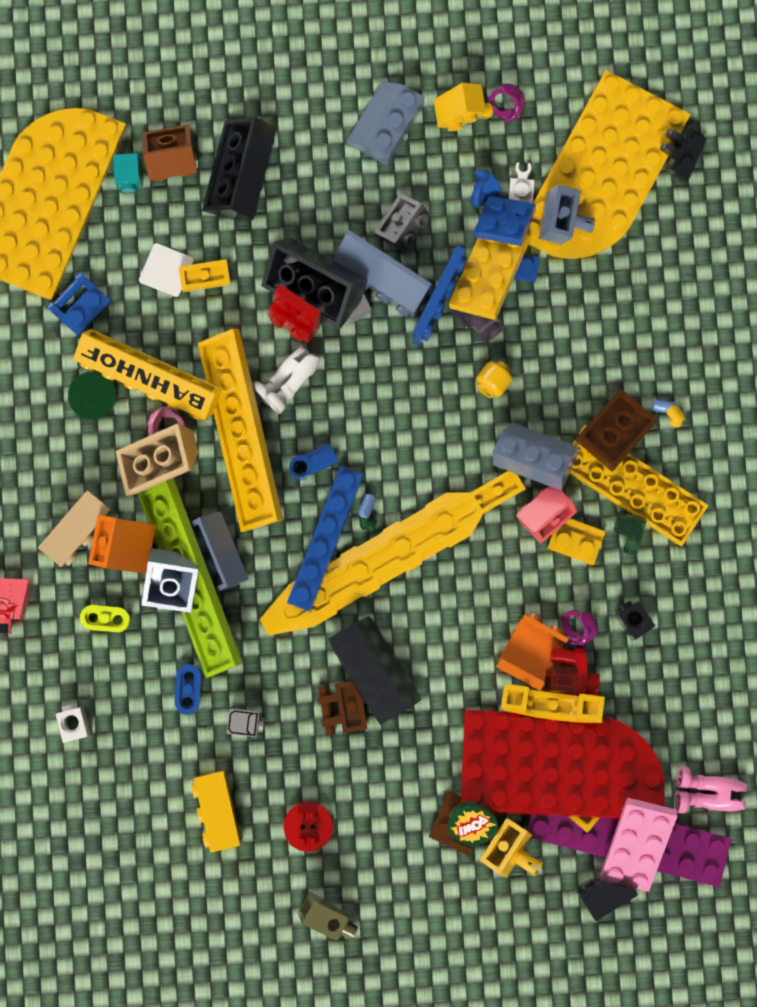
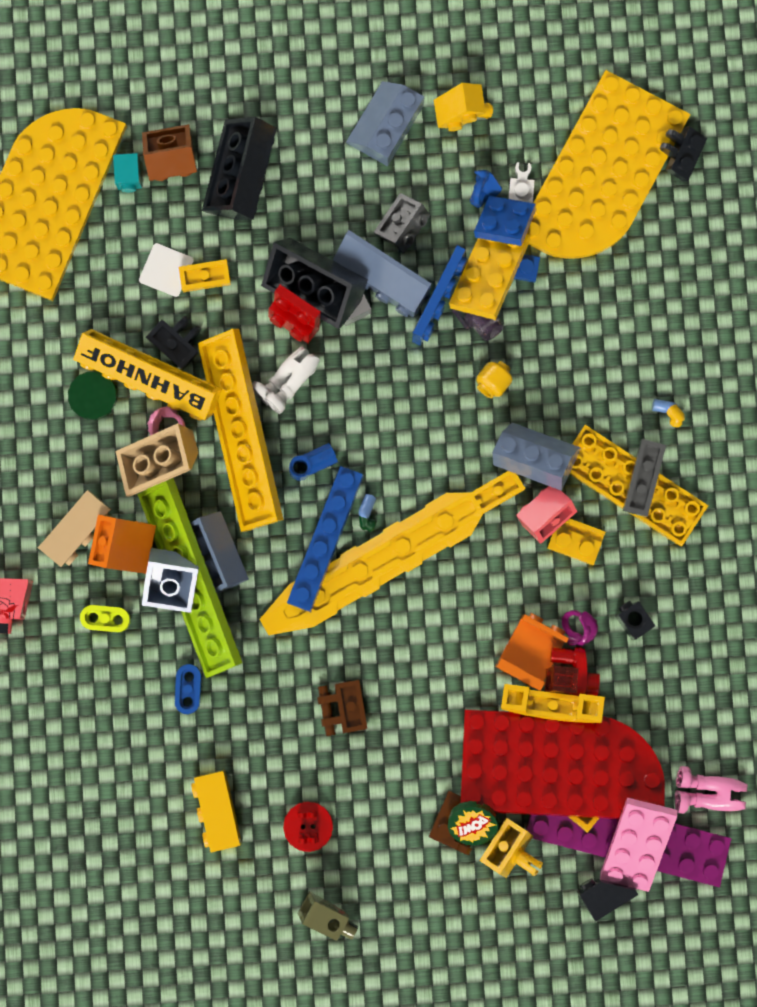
blue plate [46,272,112,337] -> none
white brick [56,704,91,743] -> none
light grey brick [226,708,265,737] -> none
black slope [328,616,422,725] -> none
magenta piece [488,83,525,123] -> none
sand blue brick [539,185,595,245] -> none
reddish brown plate [575,389,658,472] -> none
clear green piece [613,508,647,556] -> none
none -> black hinge [146,316,201,371]
none -> dark grey plate [622,439,666,517]

